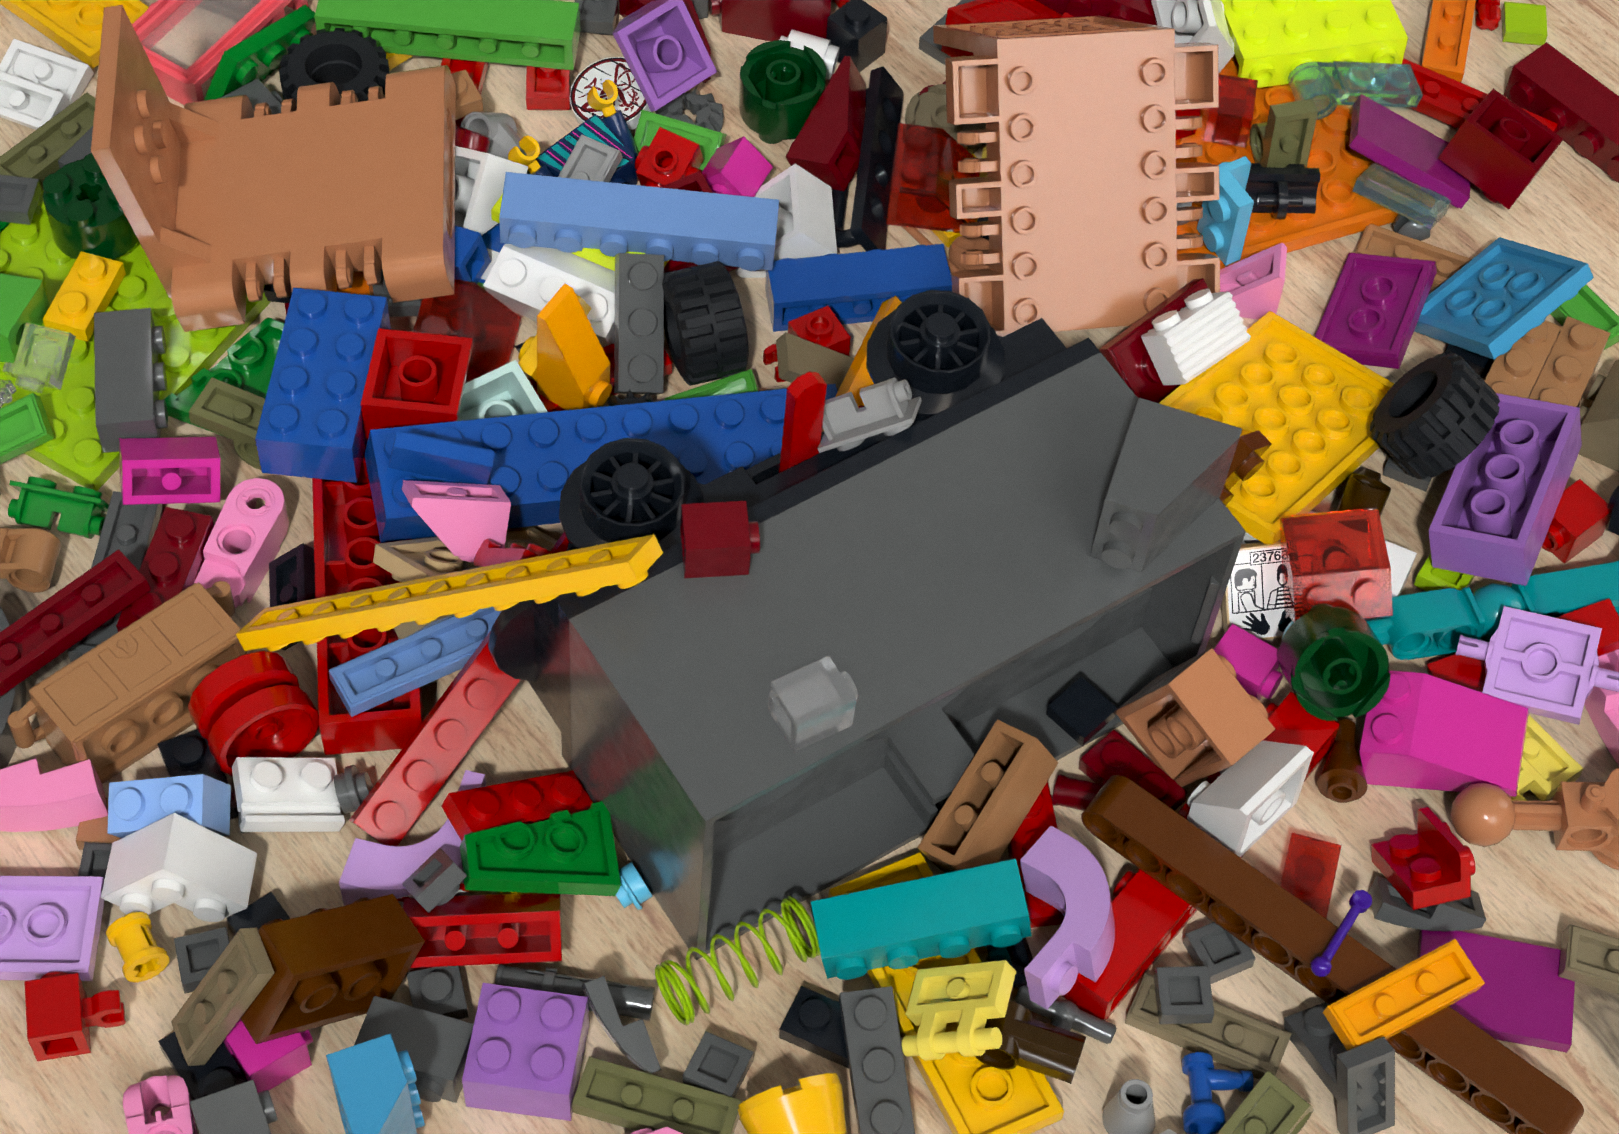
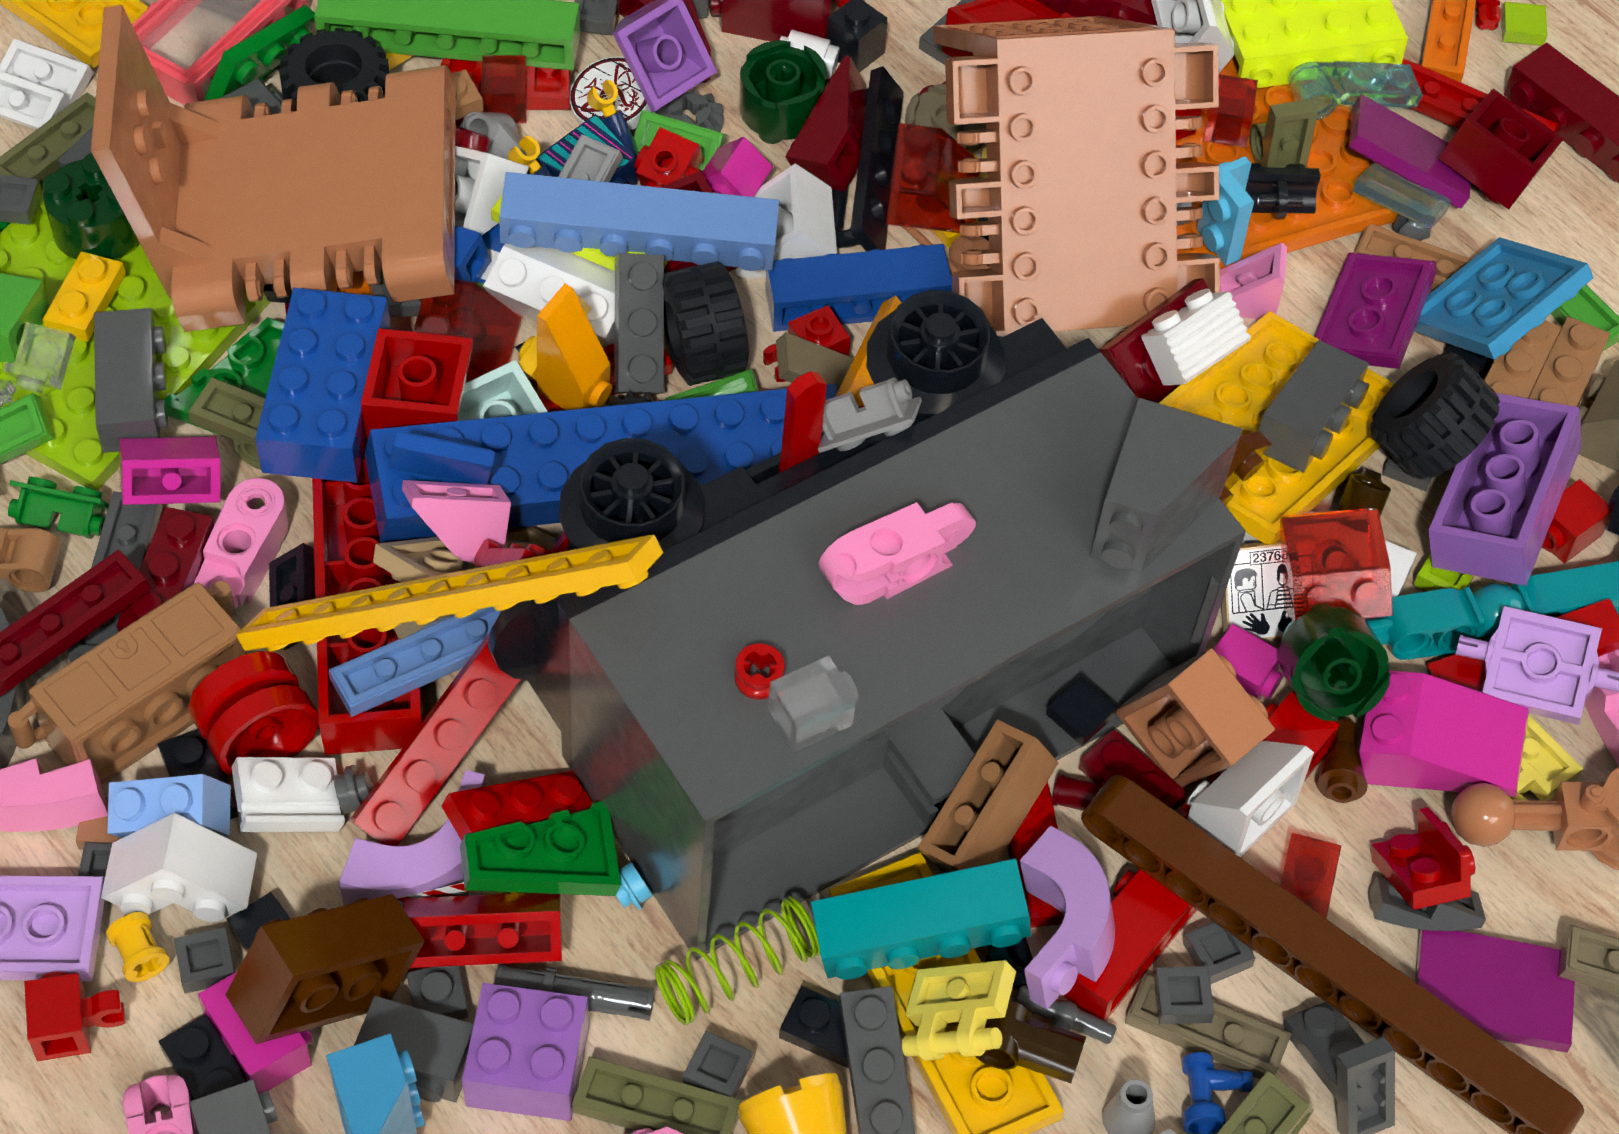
dark tan tile [171,928,275,1066] -> none
dark grey plate [402,848,467,913] -> none
dark grey slope [582,976,661,1074] -> none
dark red brick [680,501,760,579] -> none
dark purple hinge [1311,890,1372,977] -> none
light orange tile [1323,939,1485,1051] -> none
none -> clear red brick [481,55,527,123]
none -> red bush [734,643,785,700]
none -> bright pink piece [818,502,976,605]
none -> dark grey brick [1258,340,1369,473]

